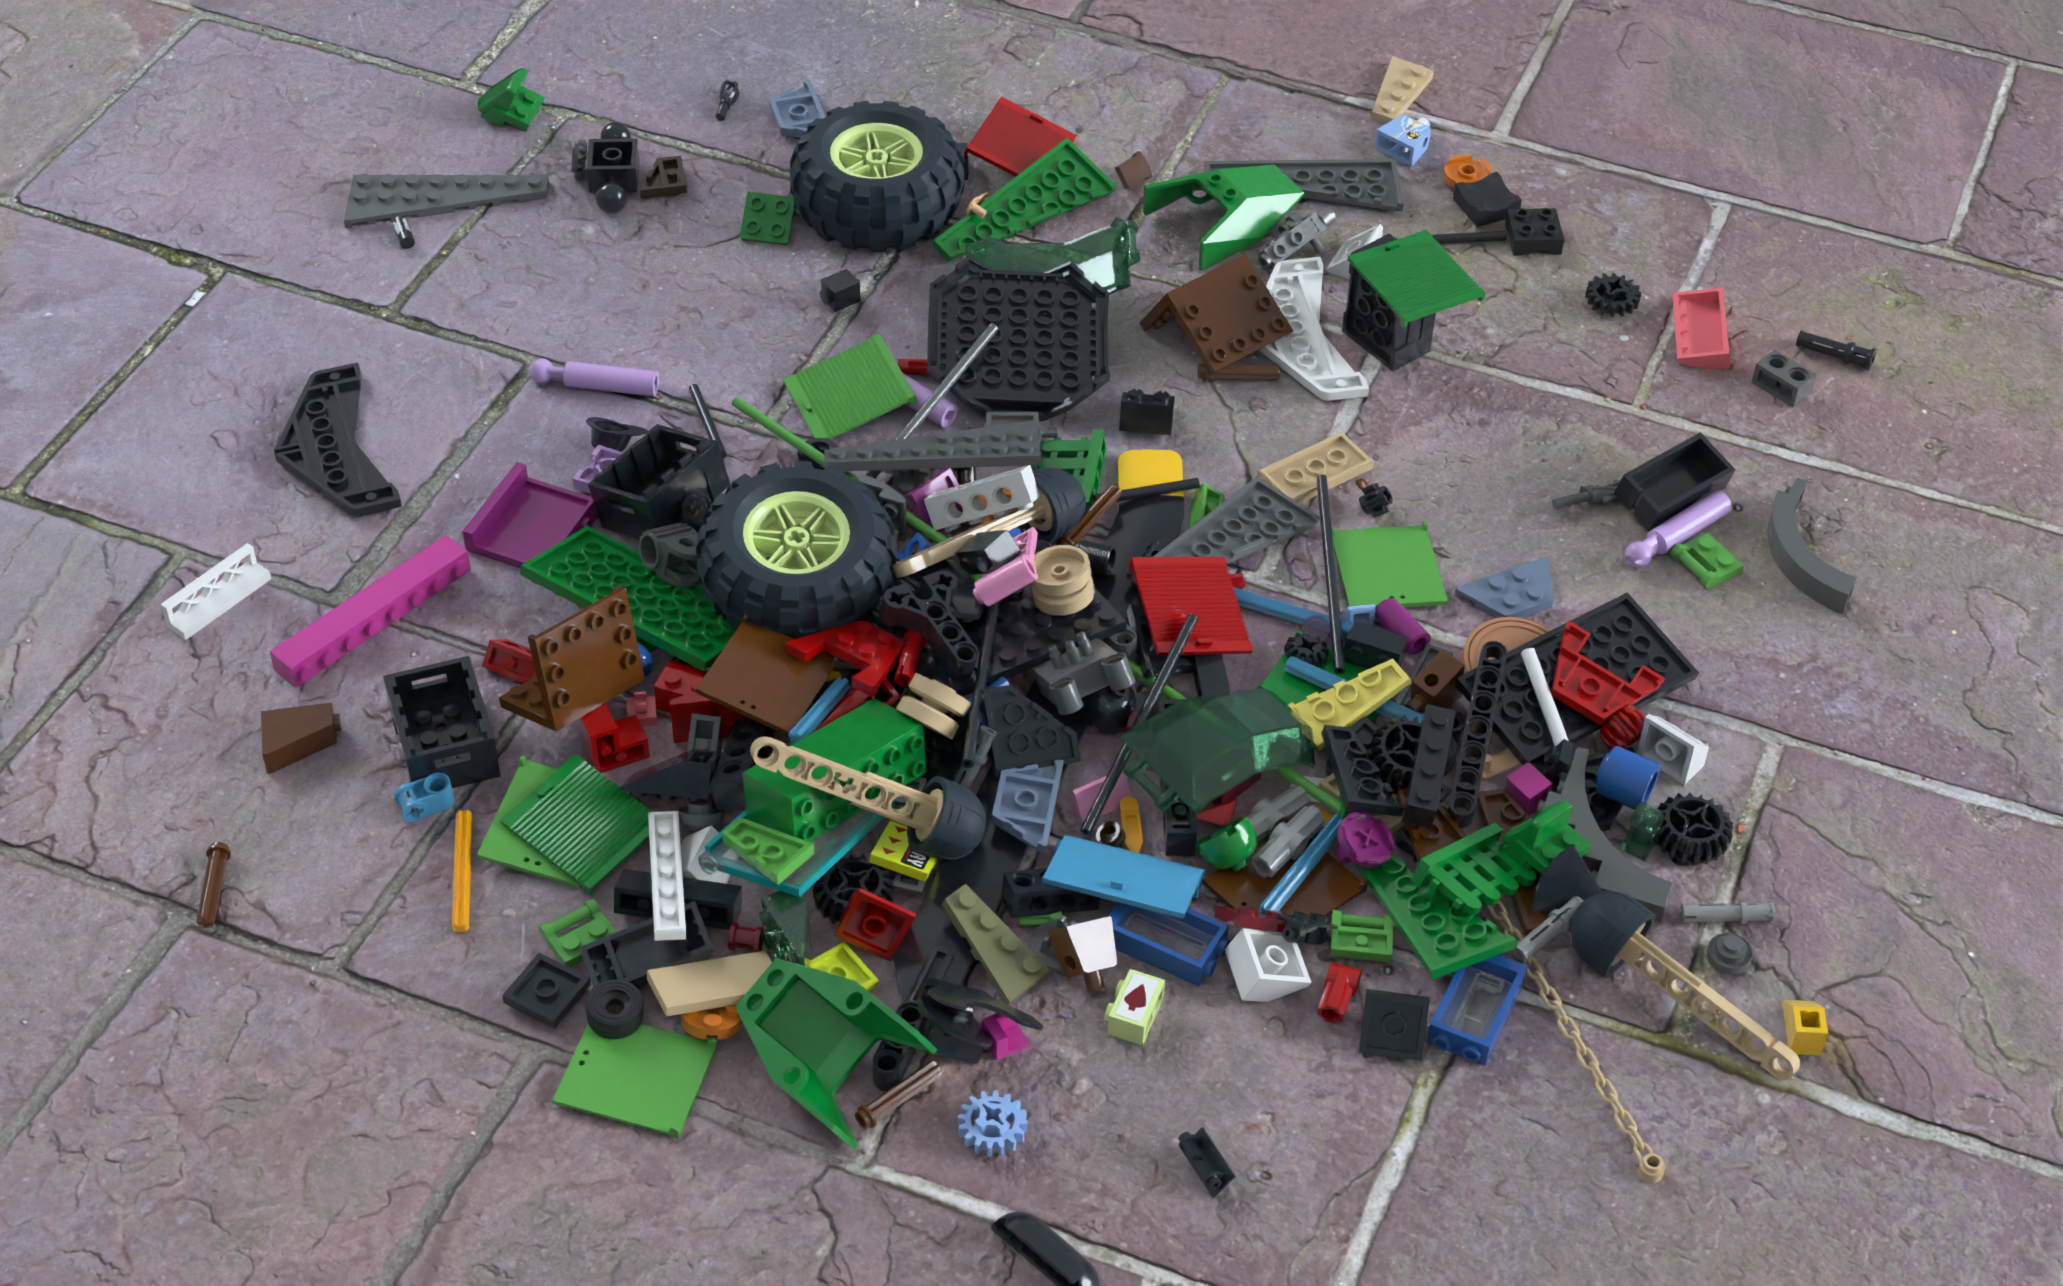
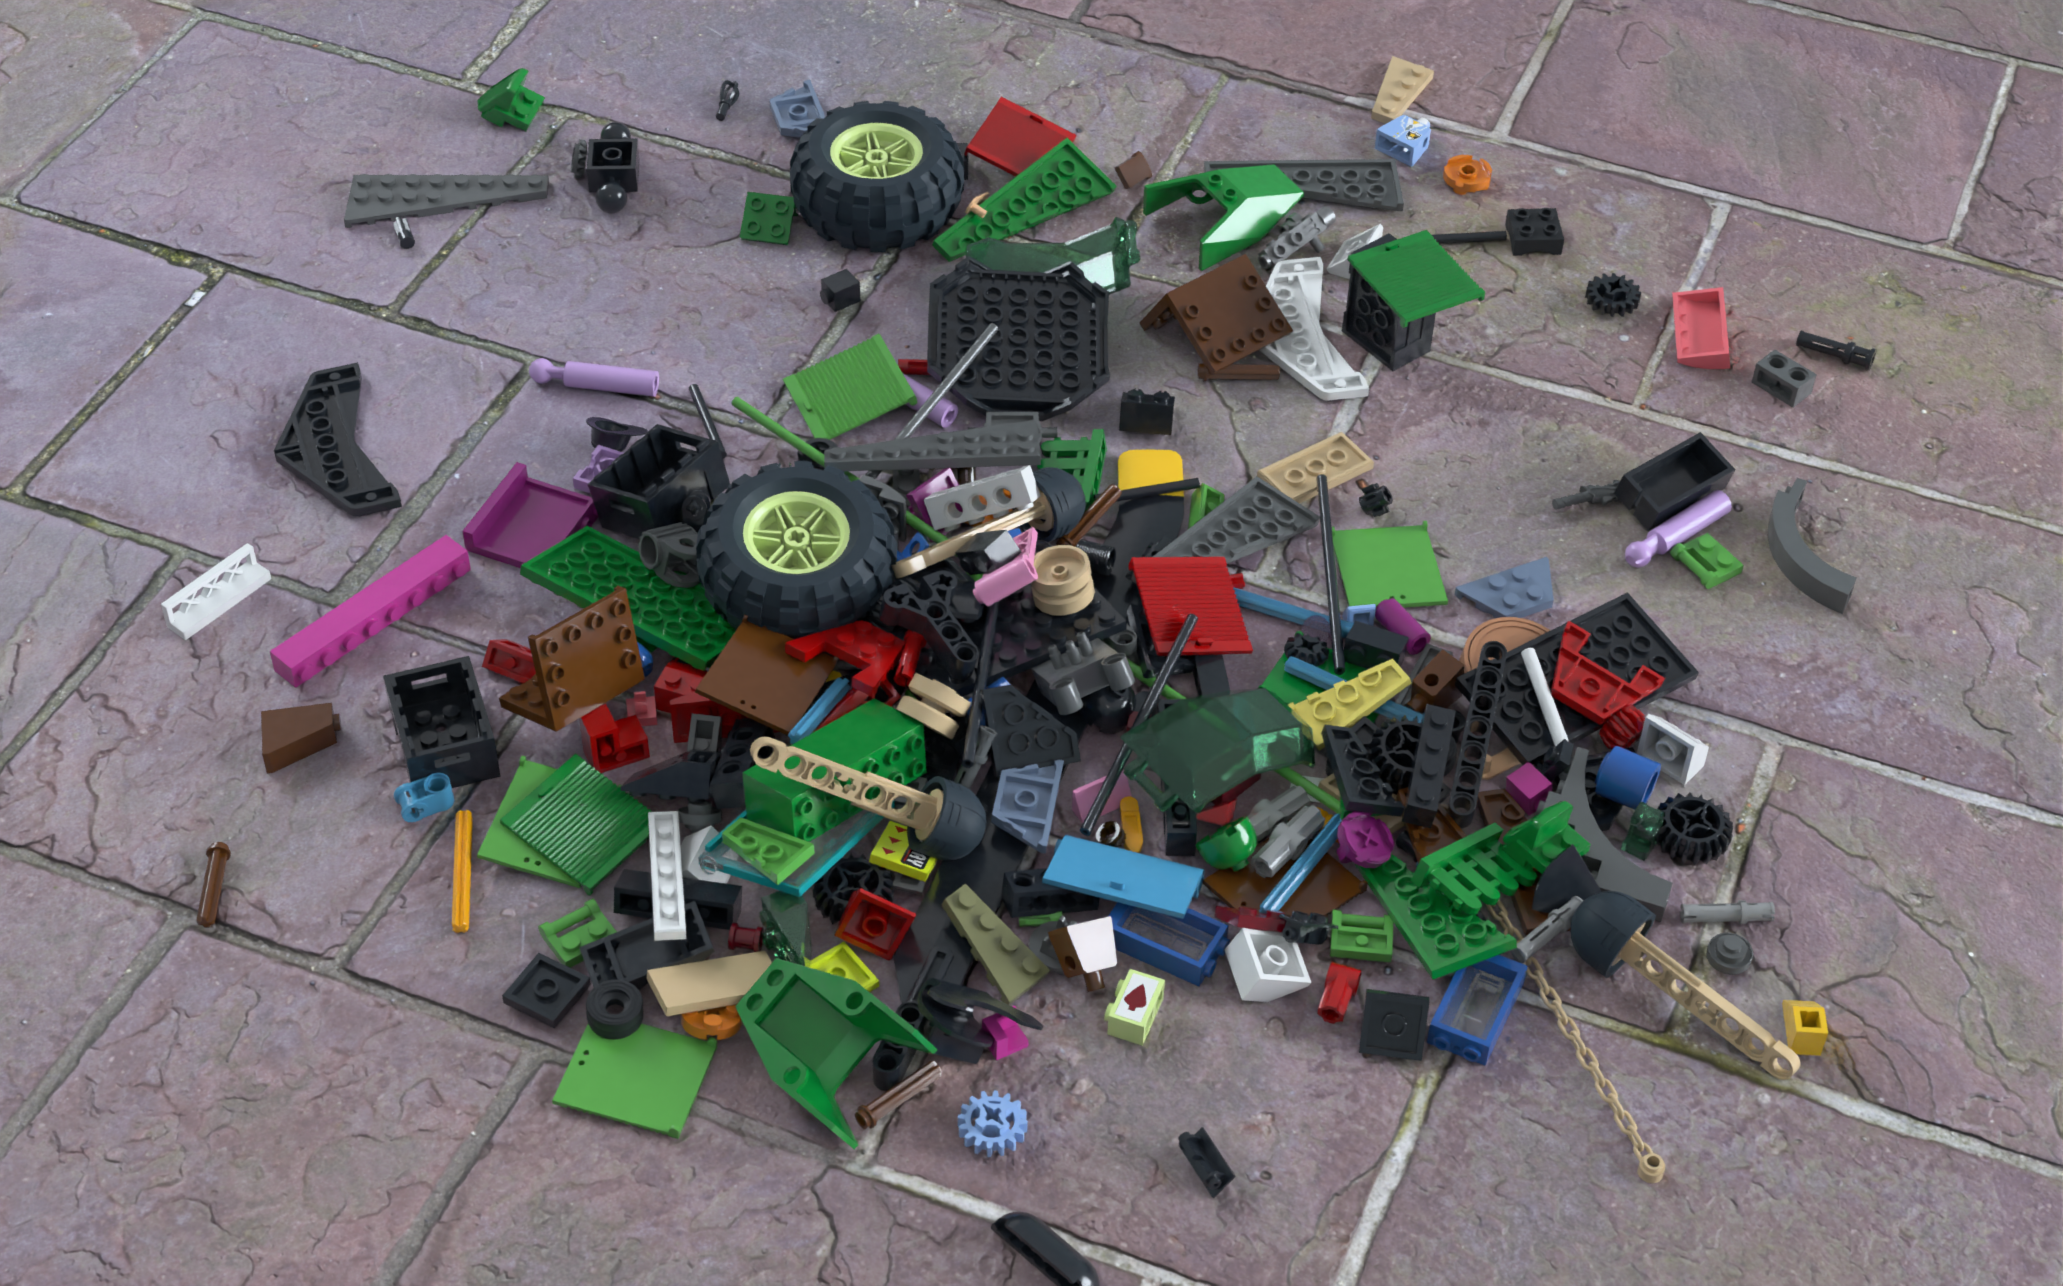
dark brown wing [640,155,687,198] -> none
black brick [1453,172,1522,227] -> none

